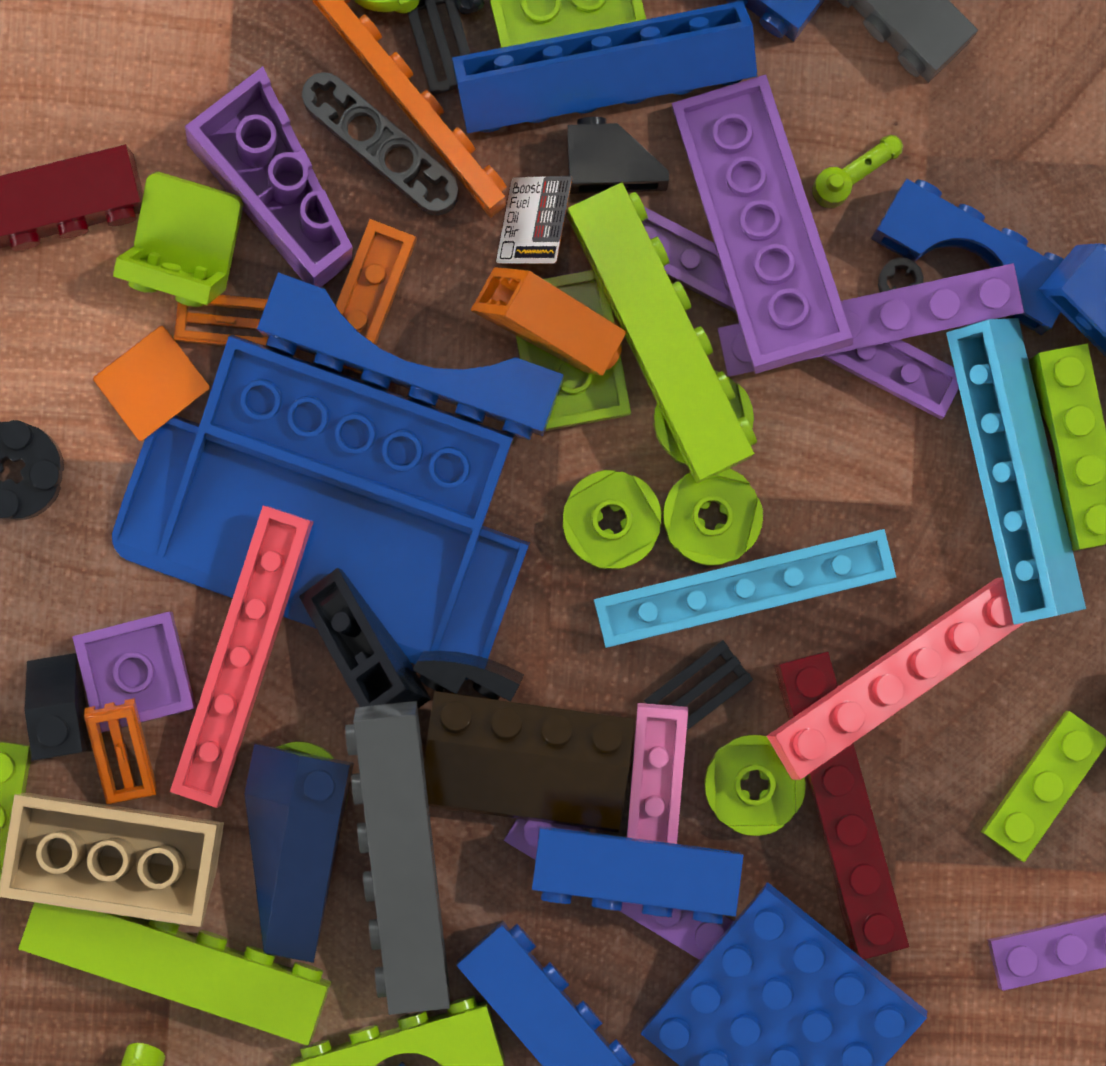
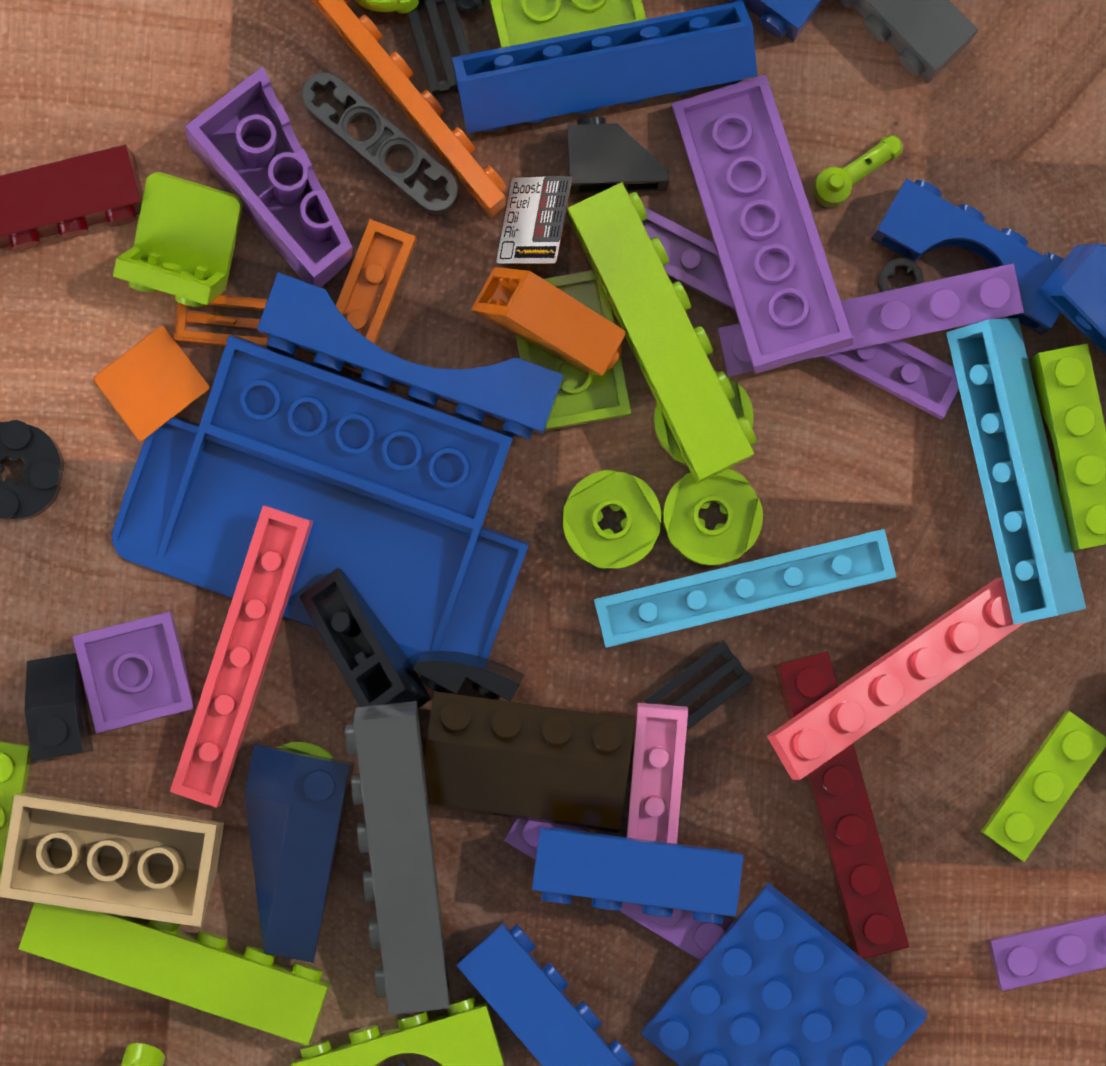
orange tile [84,698,157,804] -> none
lime plate [704,735,806,836] -> none

